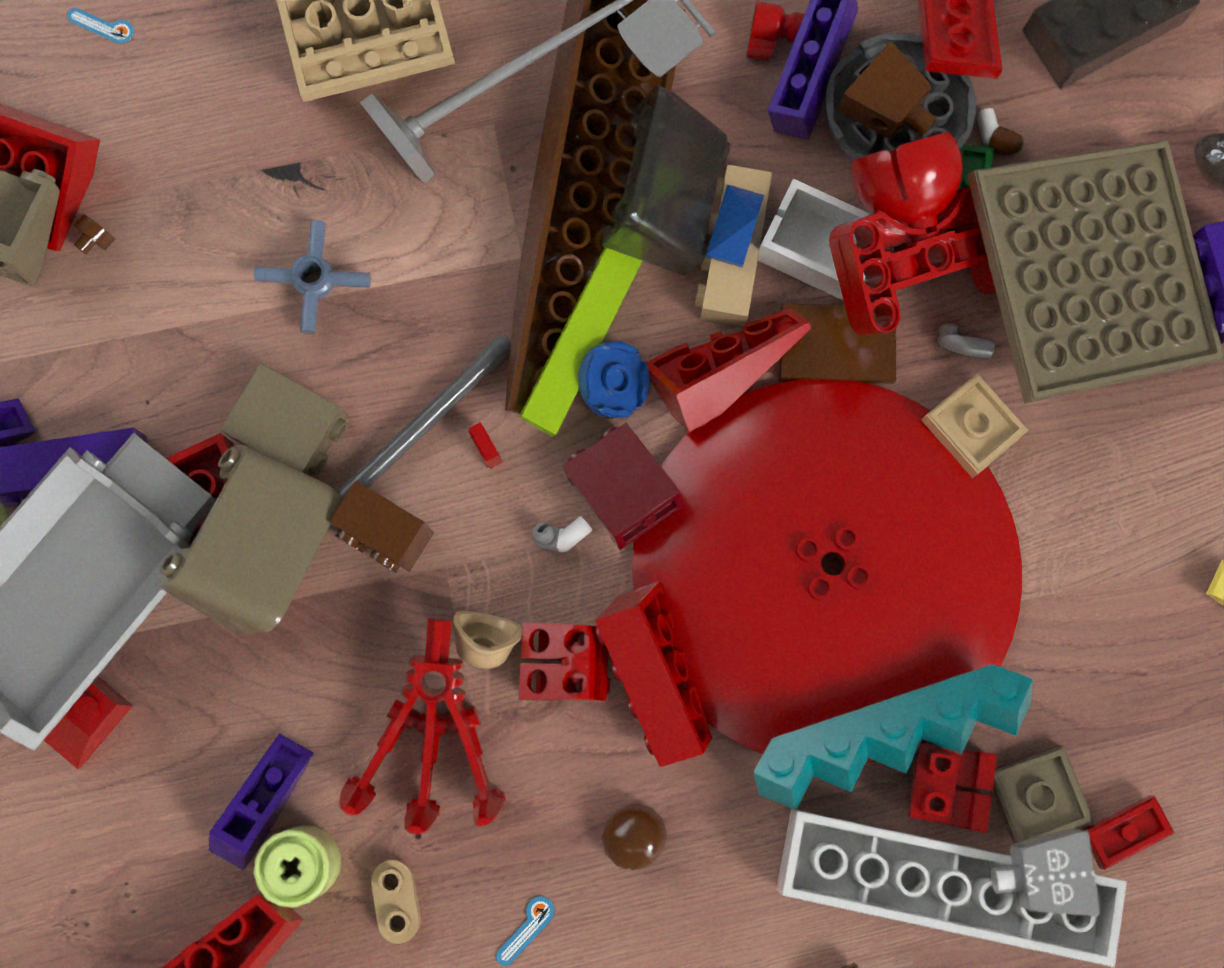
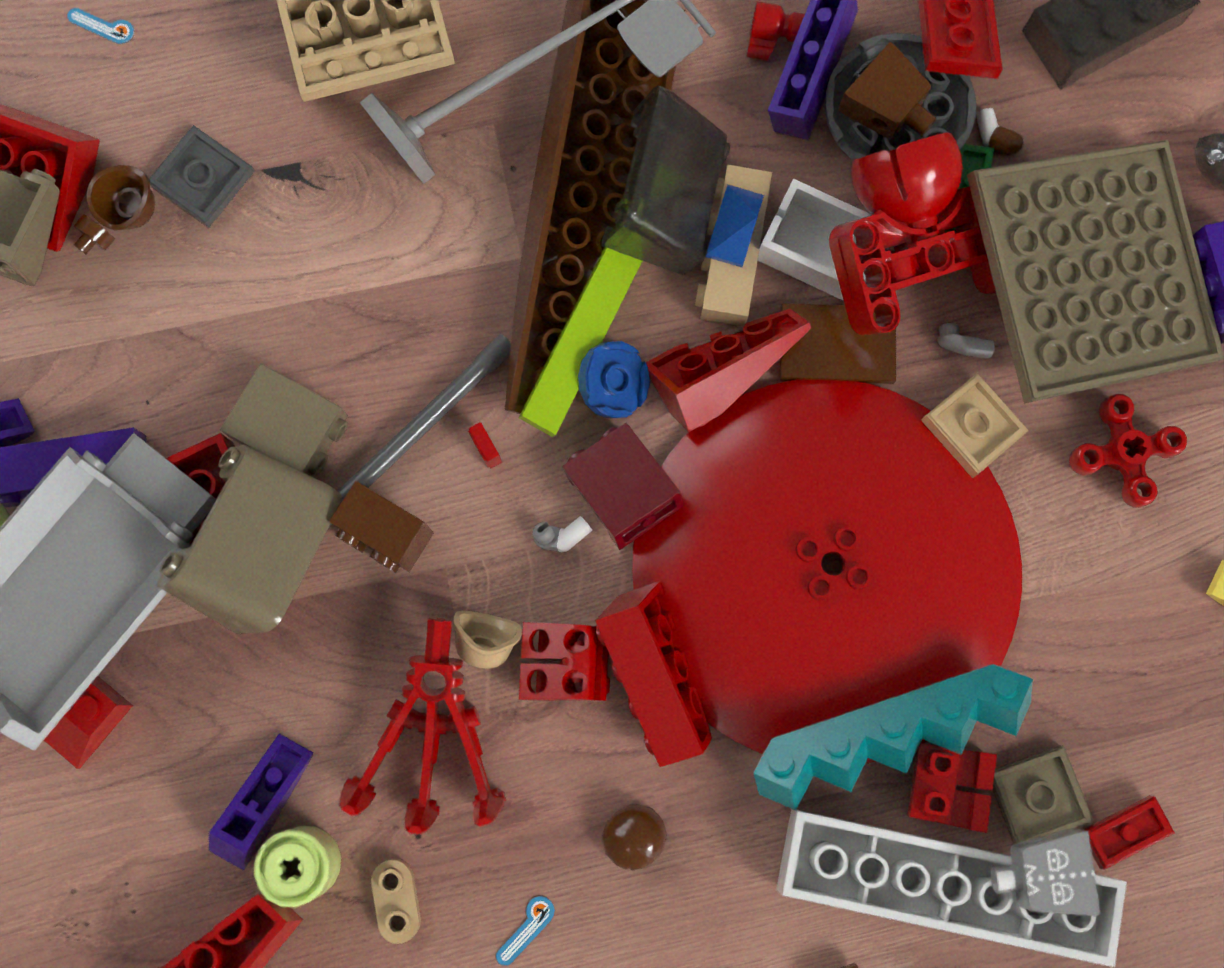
sand blue bar [254,220,371,334] -> none
none -> reddish brown helmet [86,165,156,231]
none -> dark grey tile [149,125,255,228]
none -> red gear [1069,394,1187,508]

